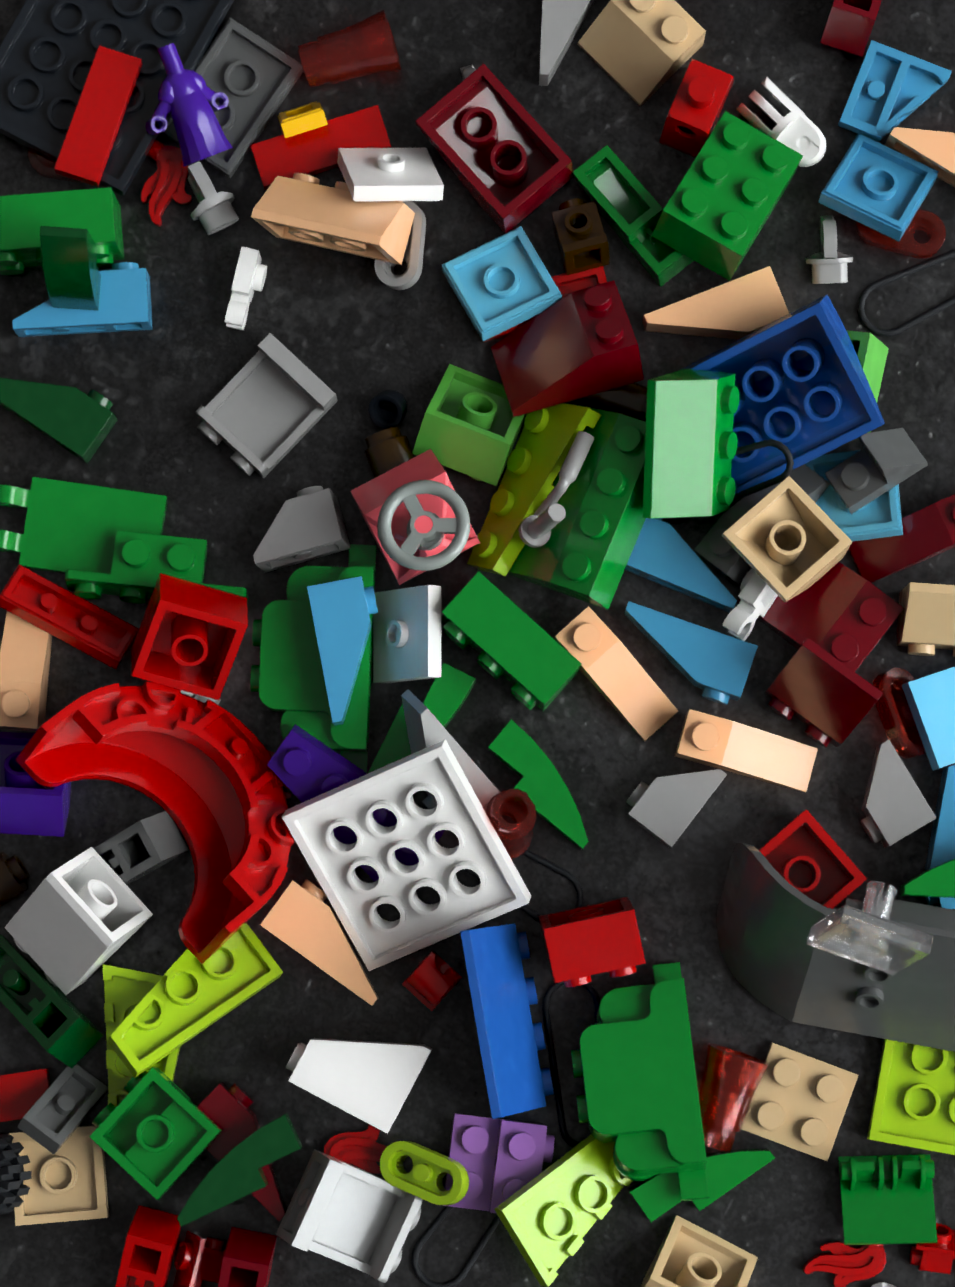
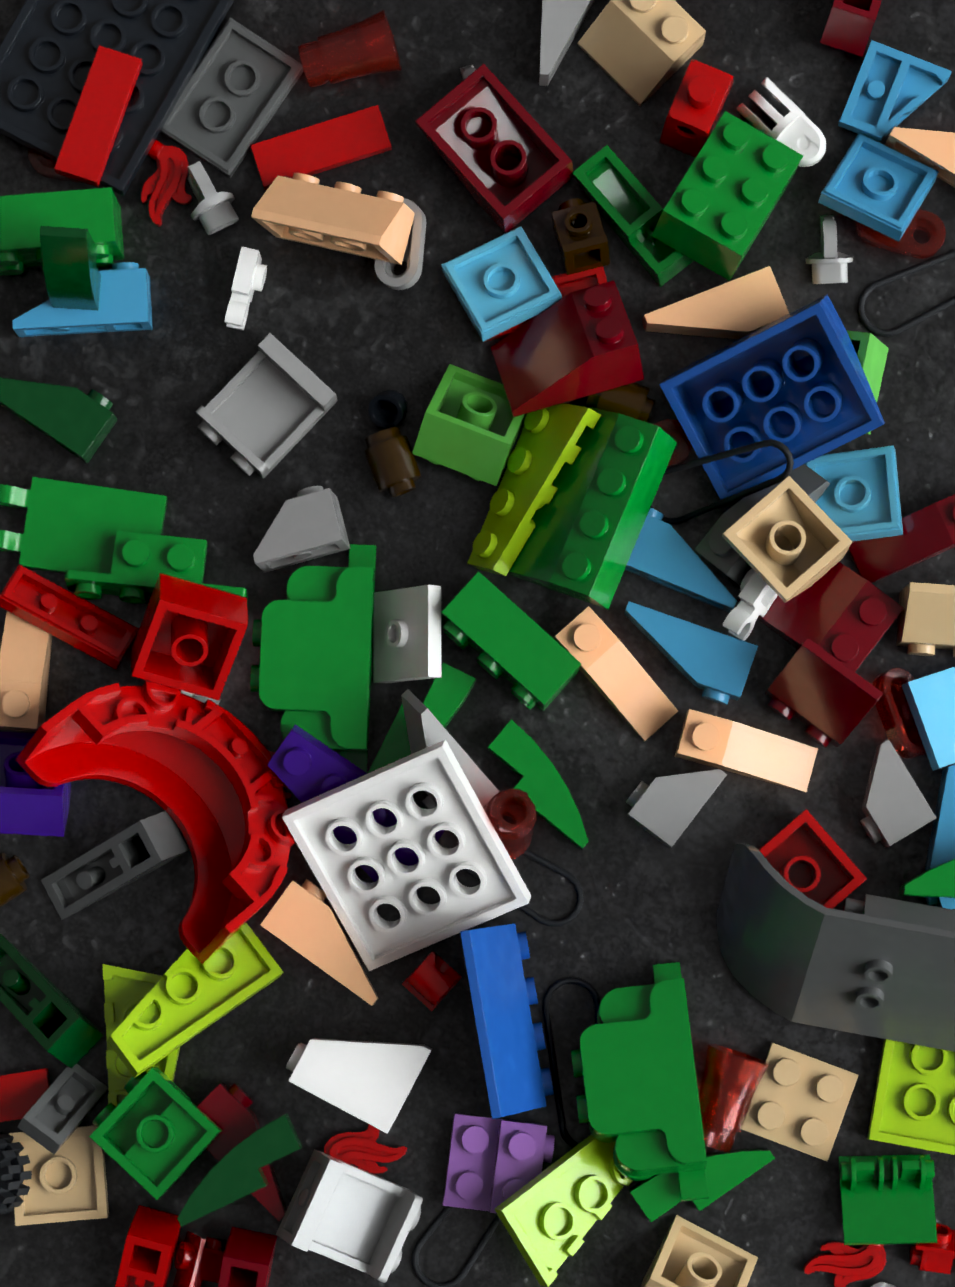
white slope [4,847,153,995] -> none
dark purple piece [145,43,233,167] -> none
yellow tile [277,101,328,138] -> none
dark azure slope [307,576,378,726] -> none
white plate [337,148,444,202] -> none
piece [350,449,480,585] -> none
lime plate [380,1141,469,1205] -> none
light grey piece [519,431,594,548] -> none
red brick [539,897,646,987] -> none
slope [642,369,740,519] -> none
clear tile [807,881,934,975] -> none
dark grey slope [825,427,928,514] -> none

